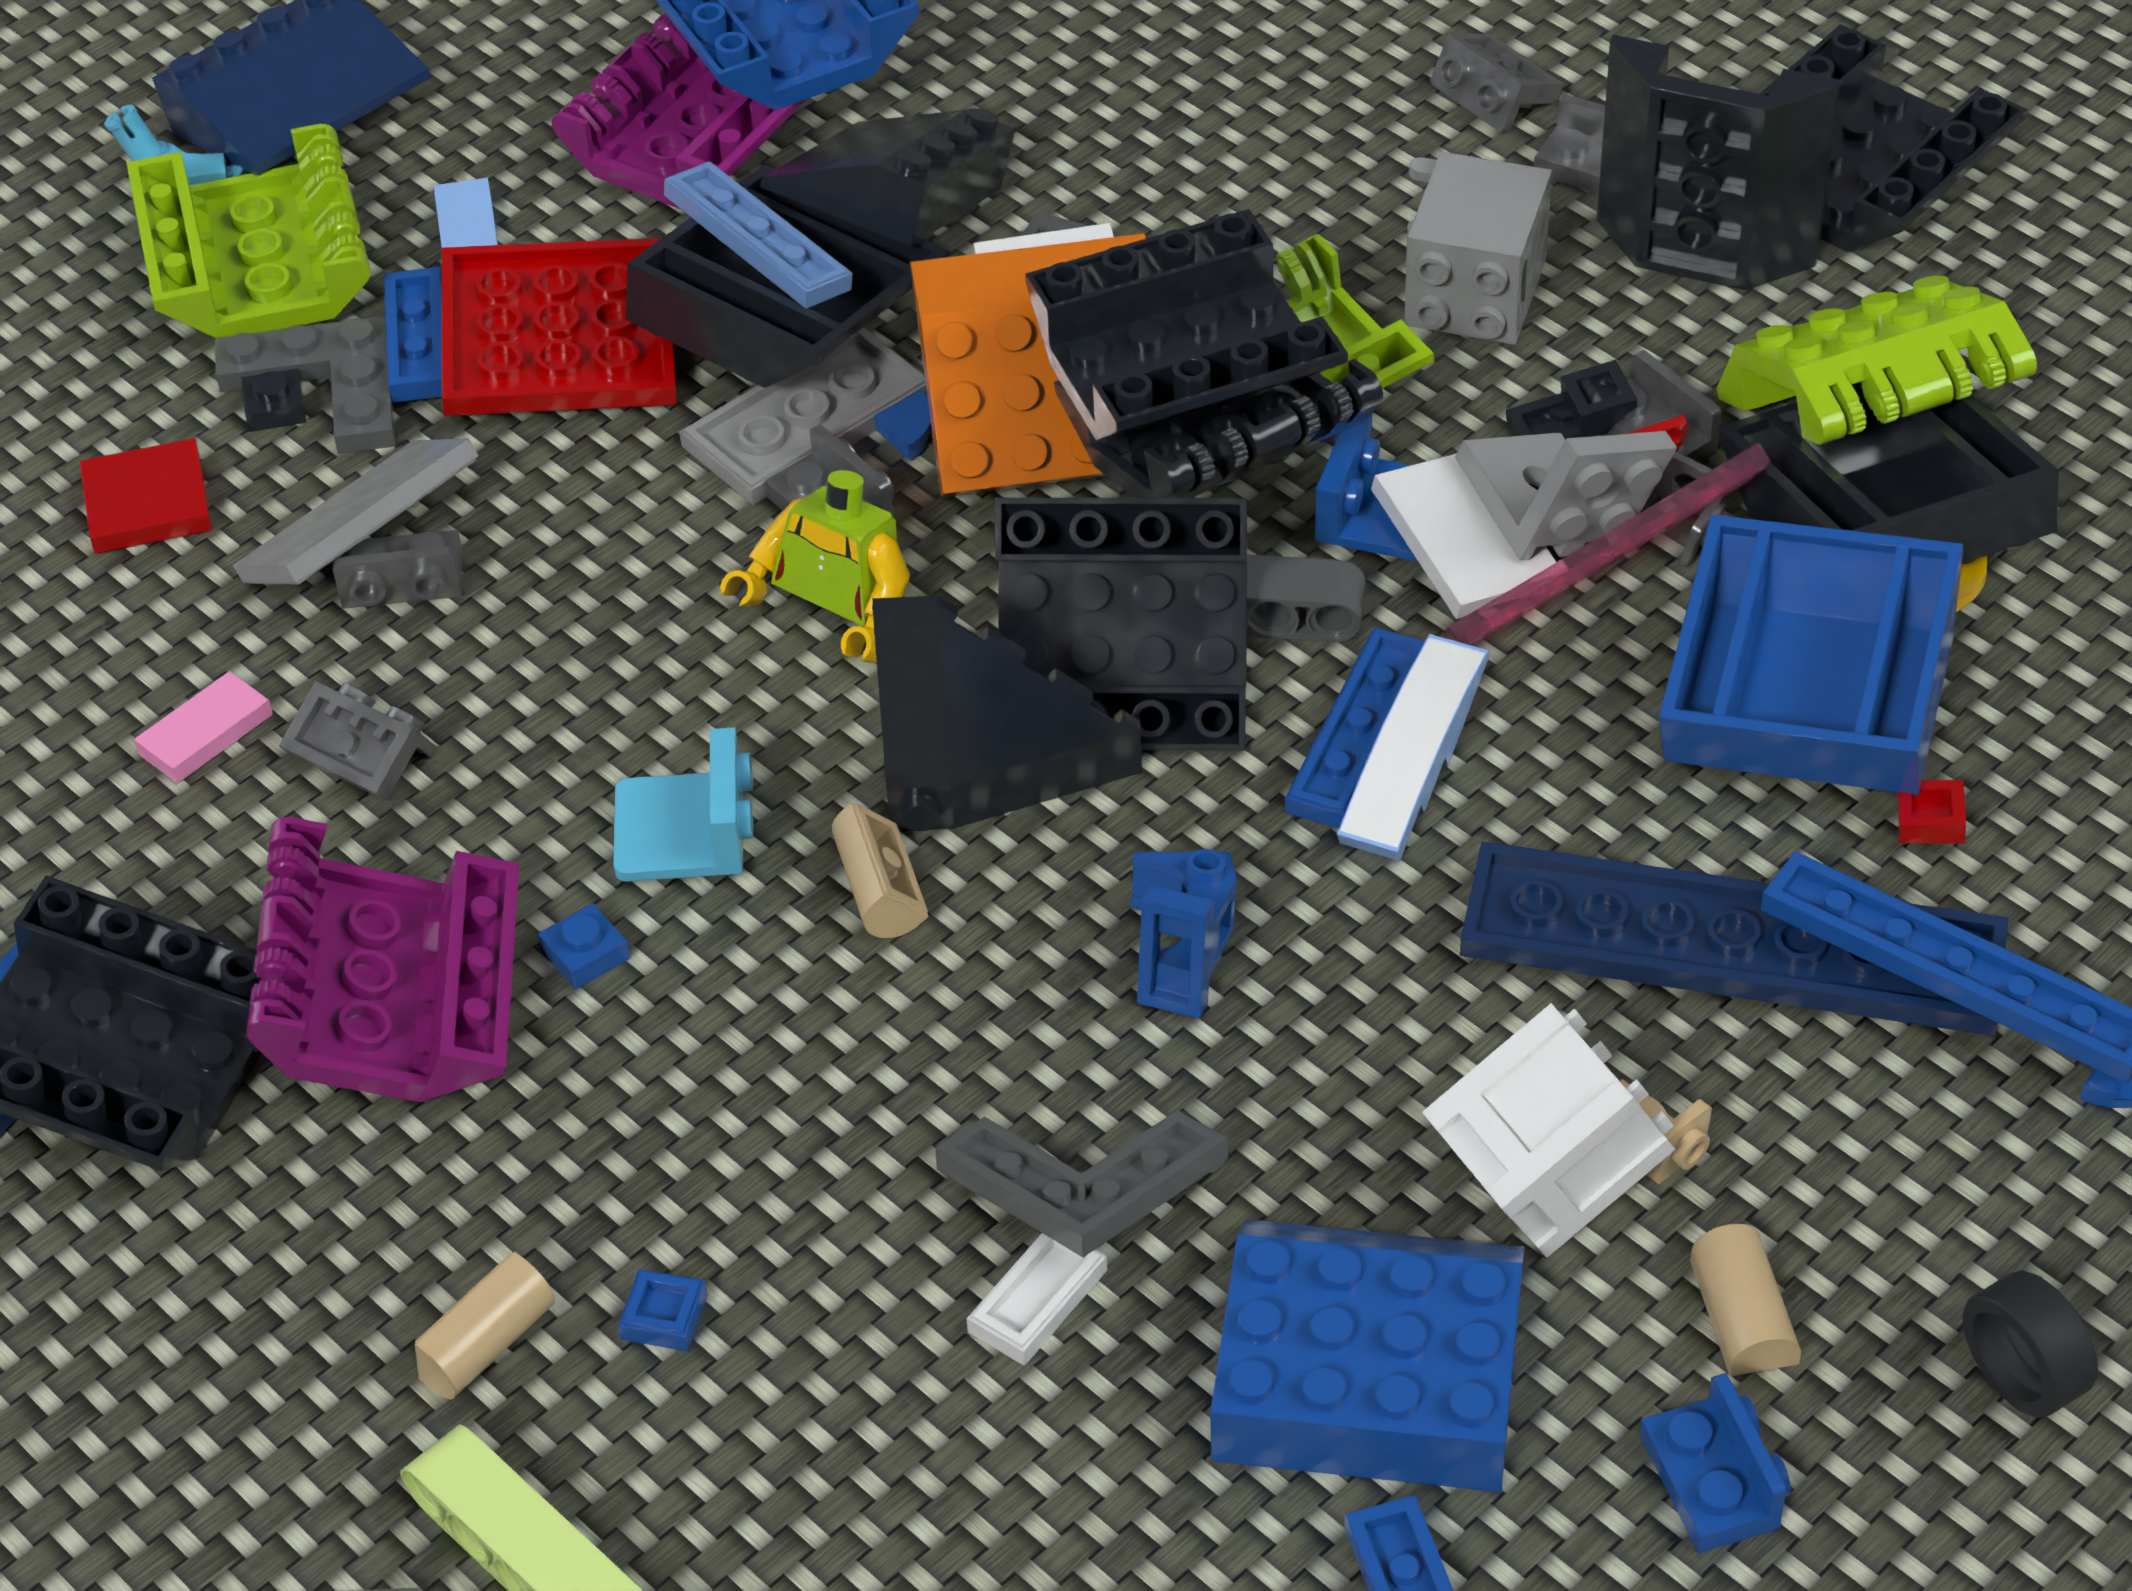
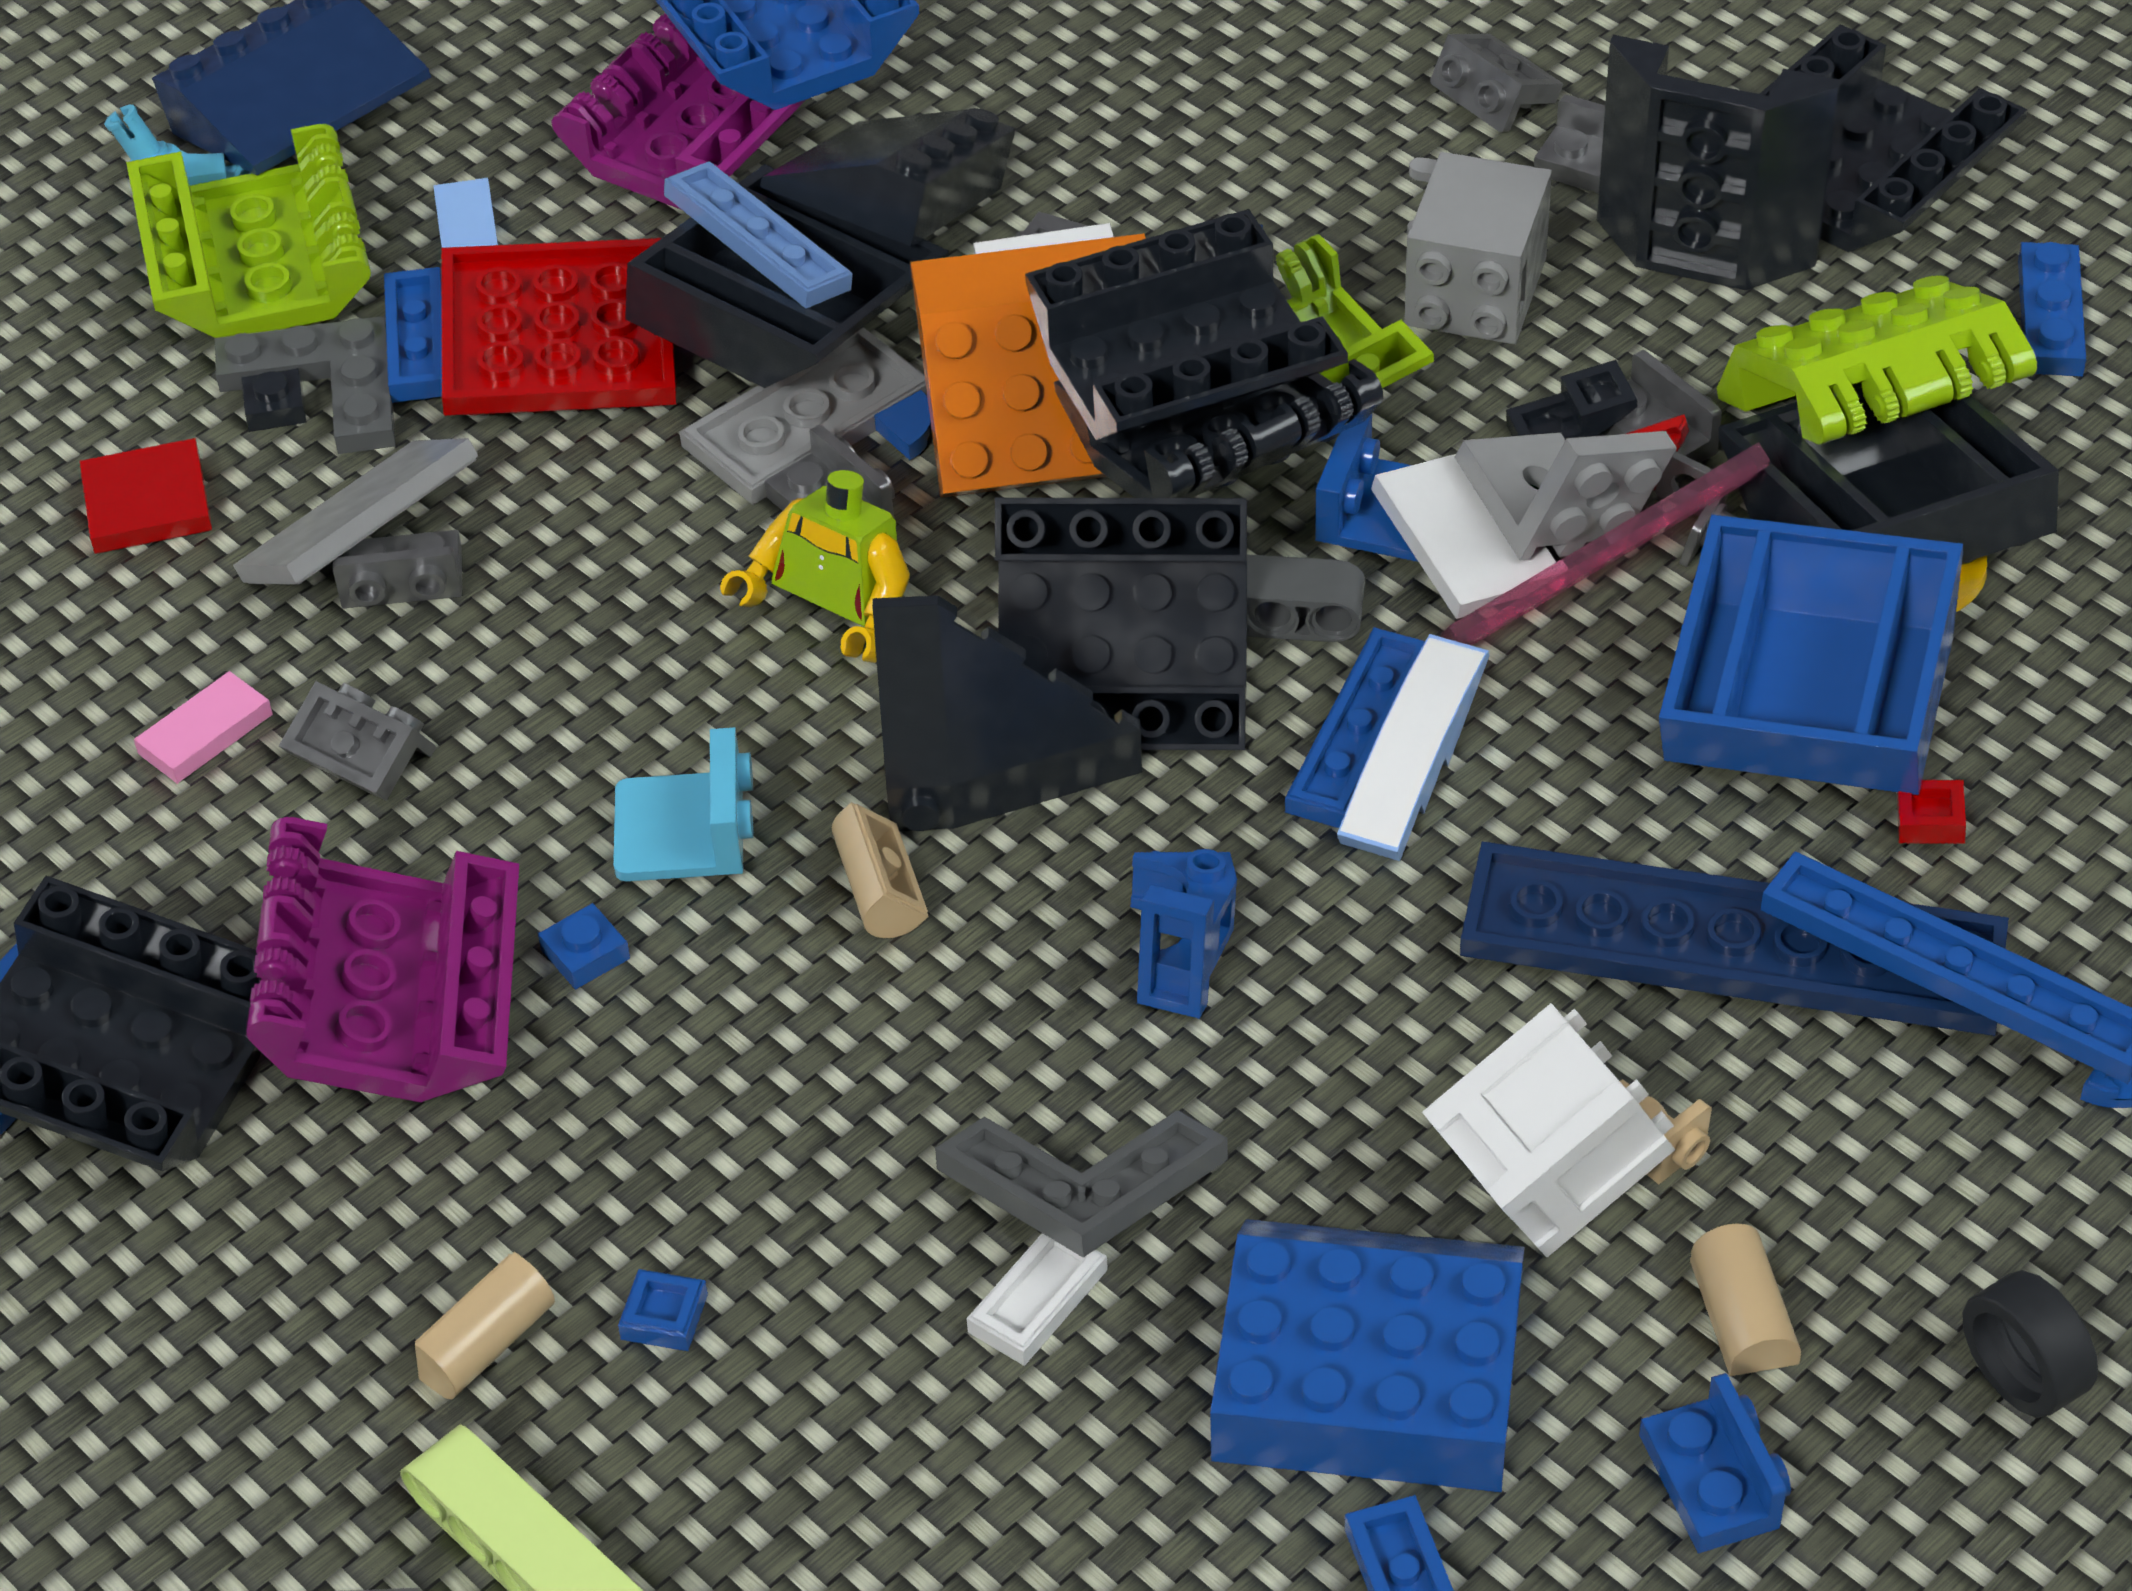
none -> blue plate [2018,242,2086,377]

